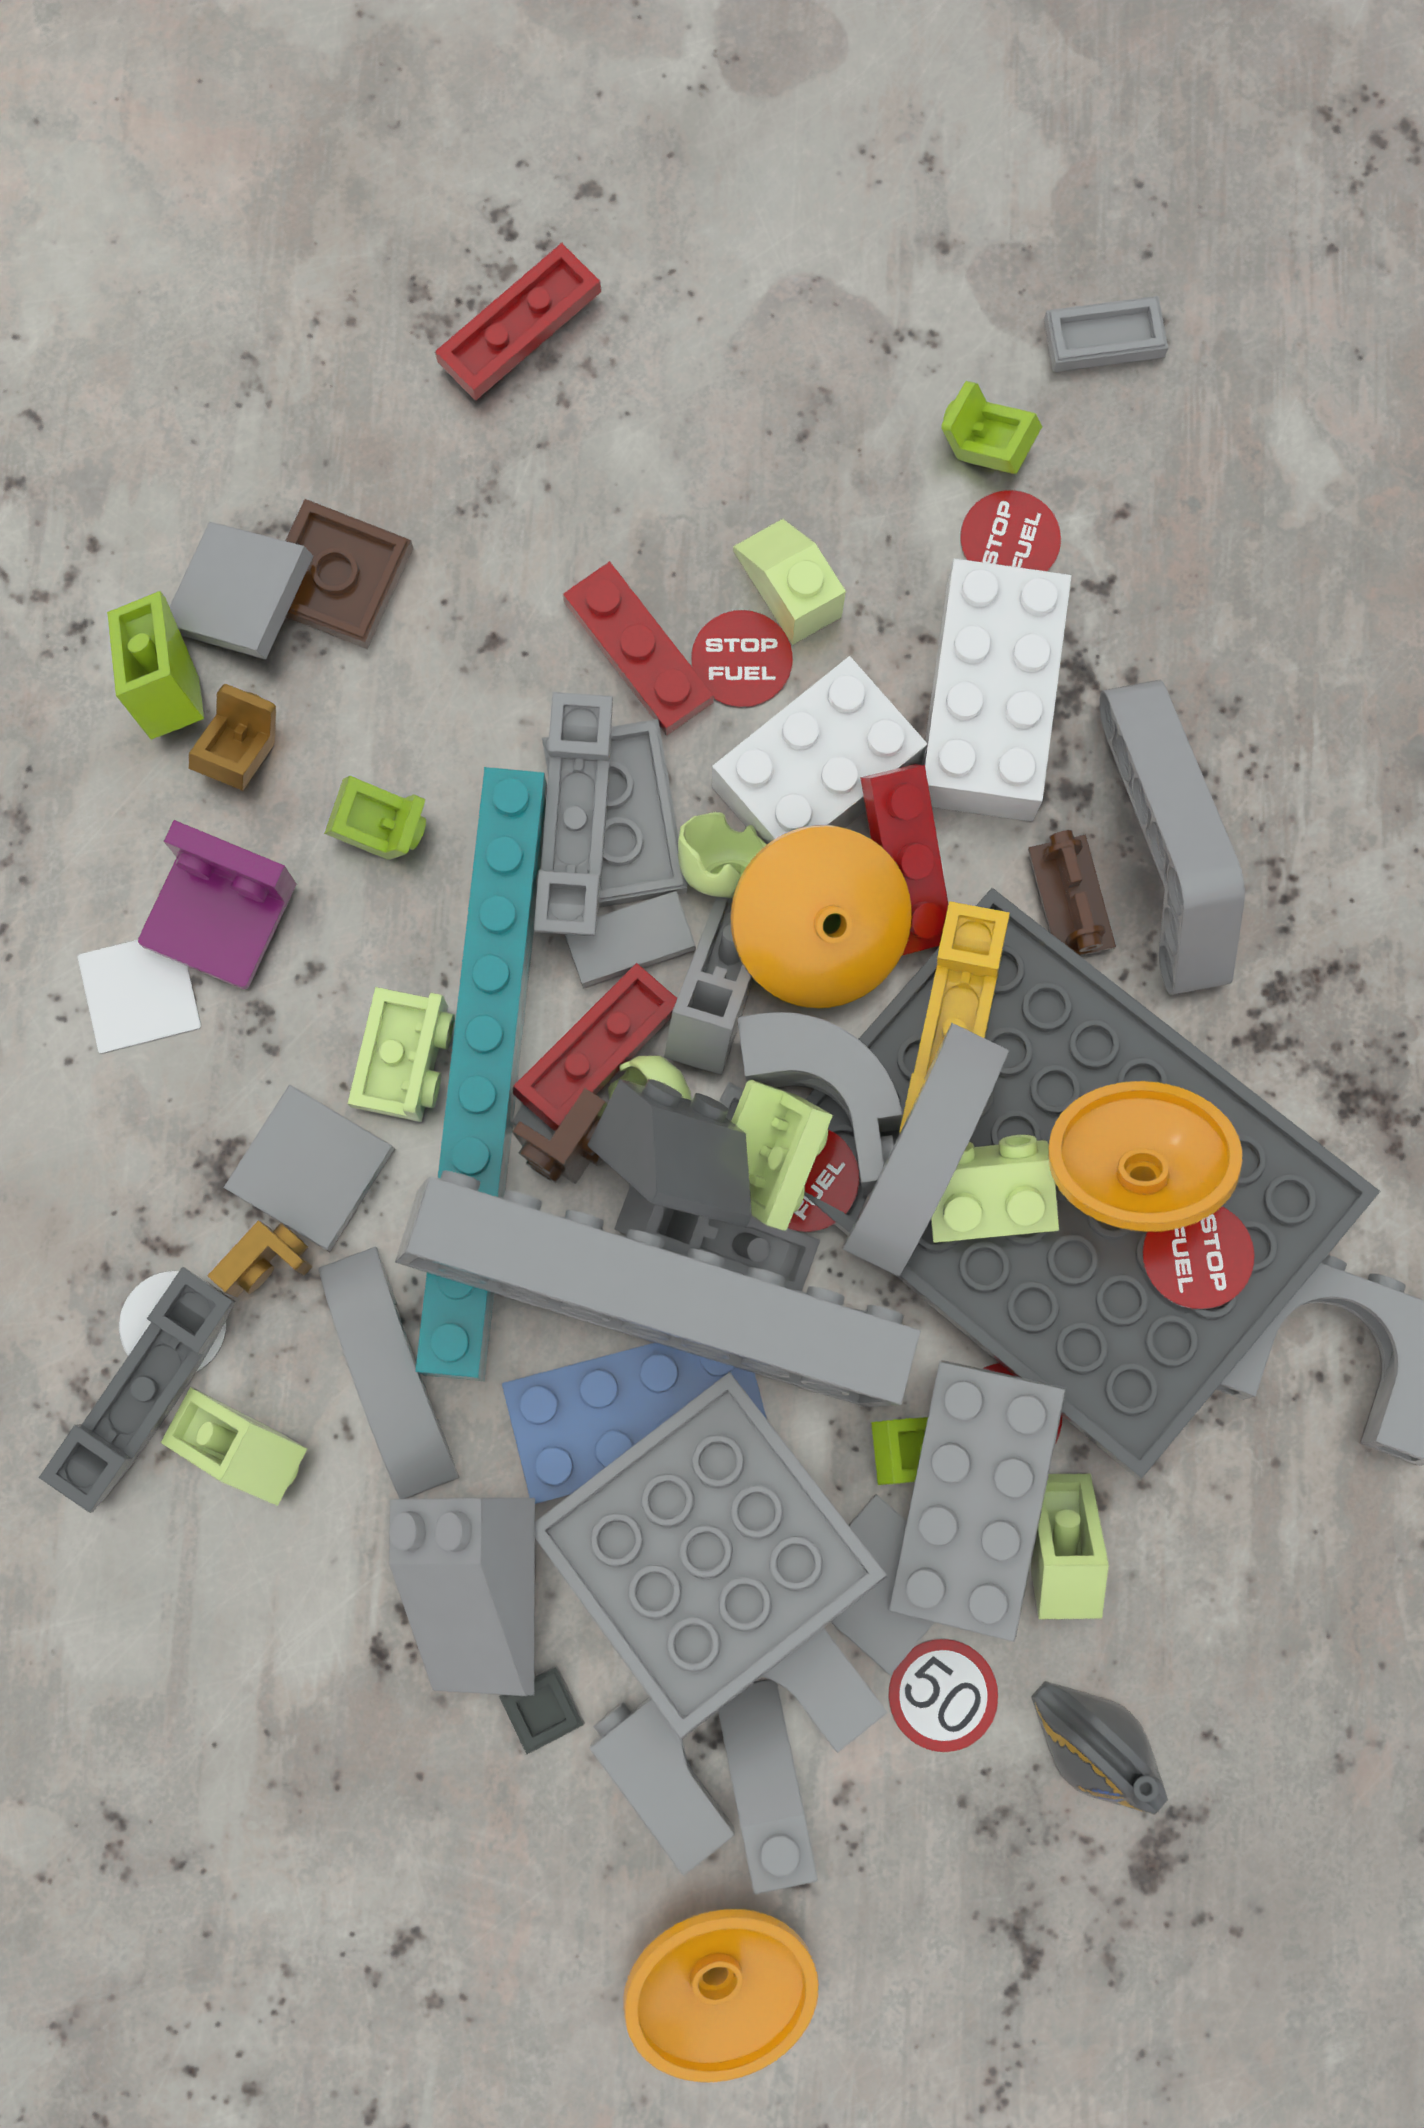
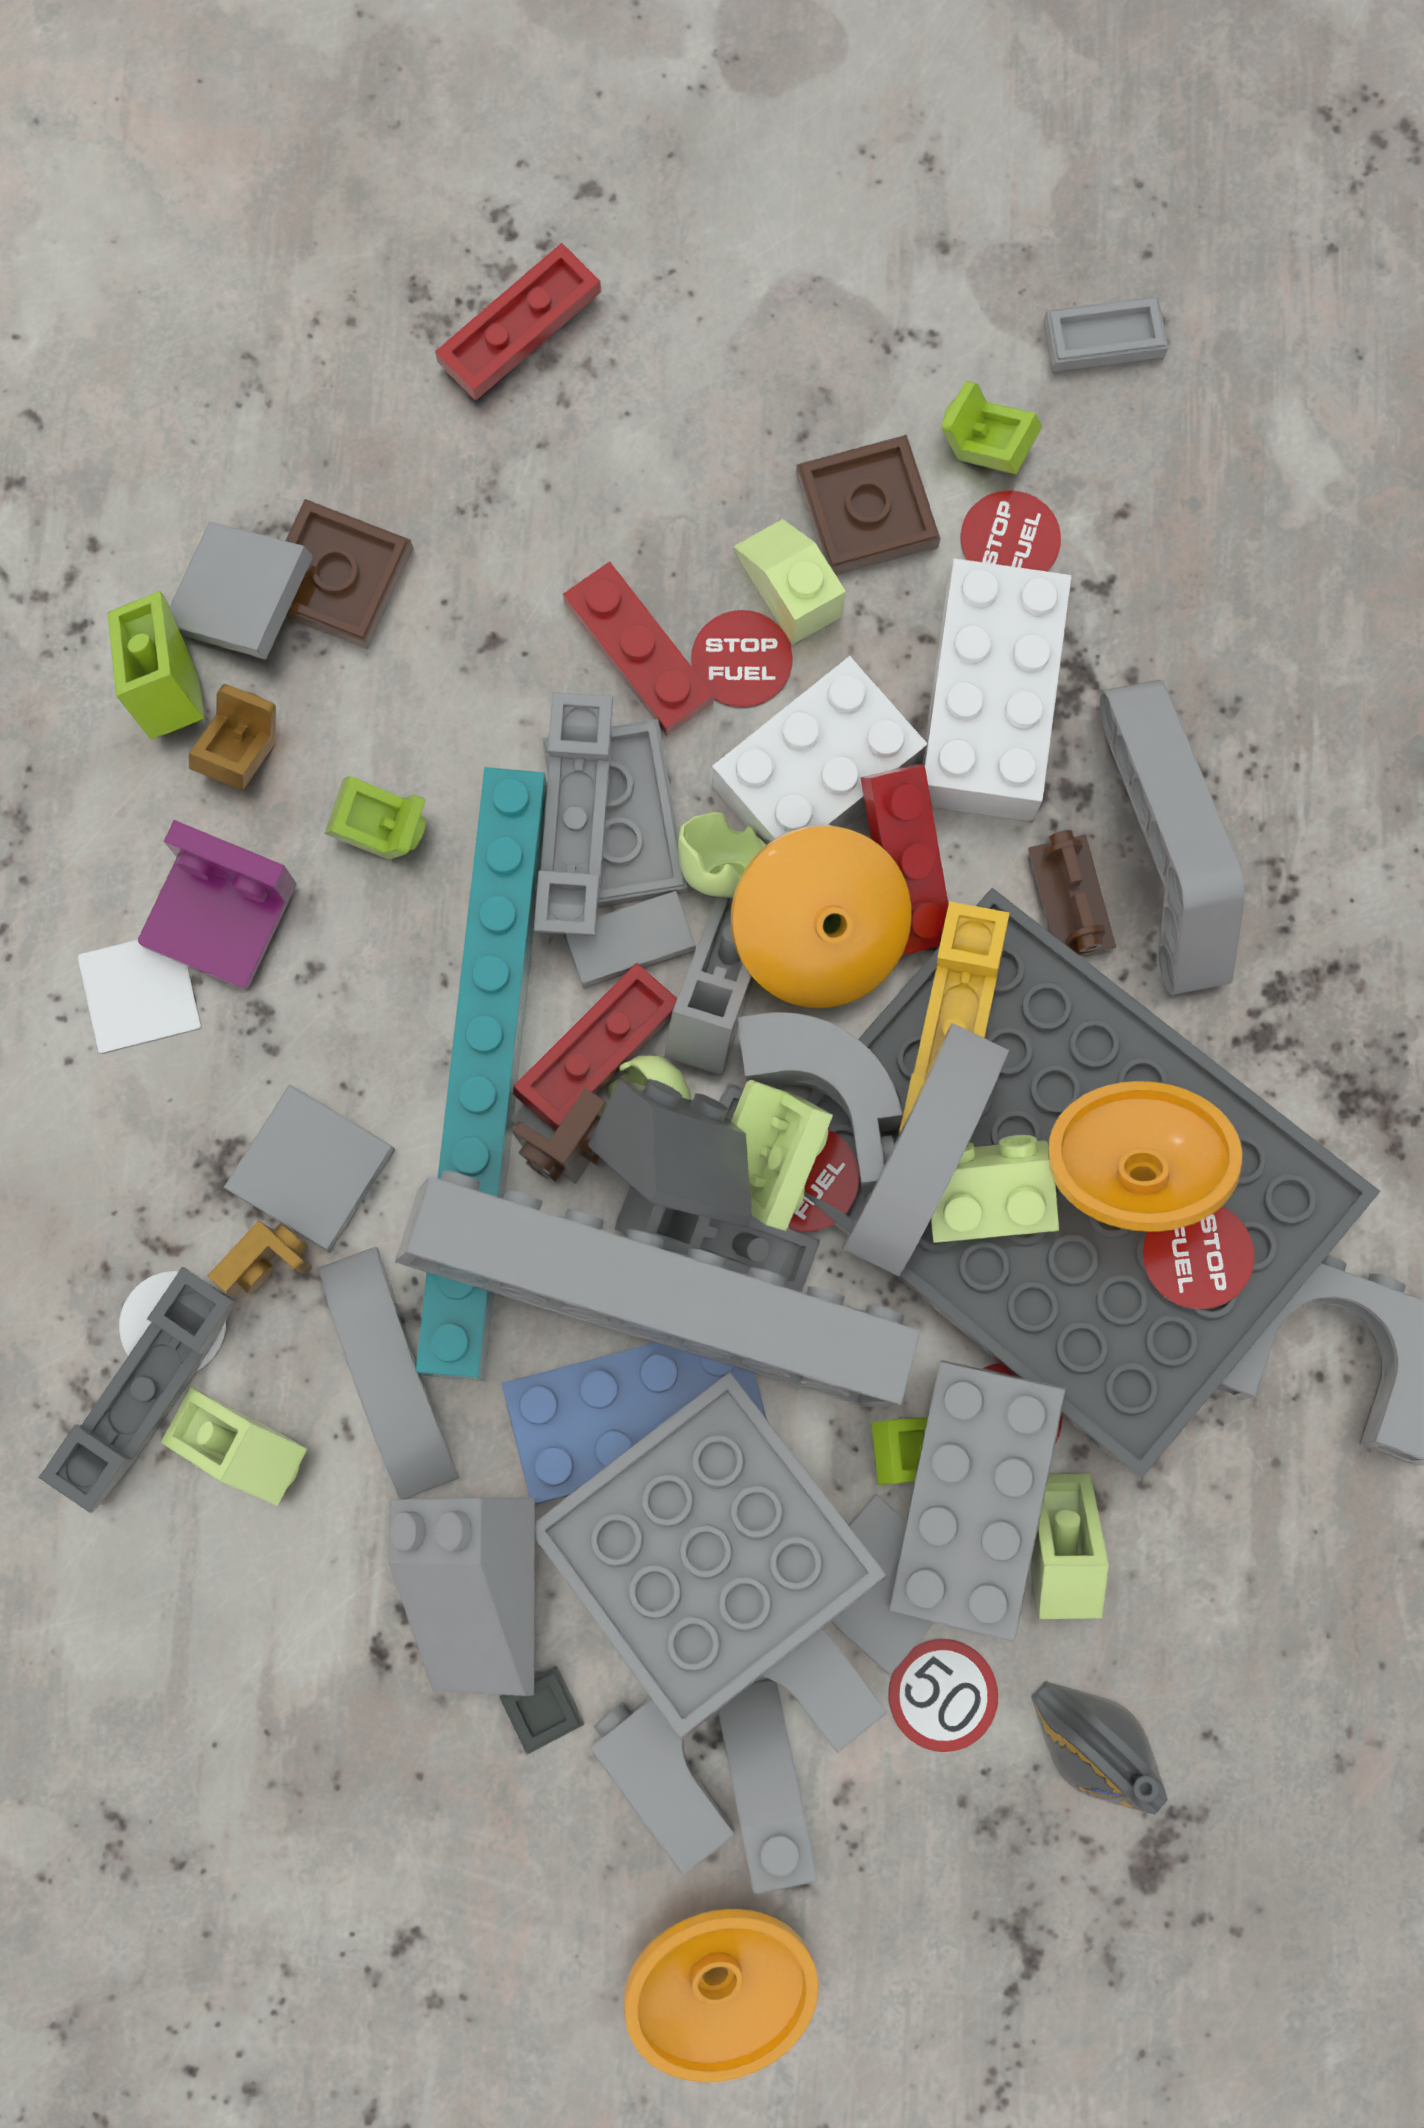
yellowish green bracket [347,987,455,1122] -> none
none -> reddish brown tile [796,435,941,575]

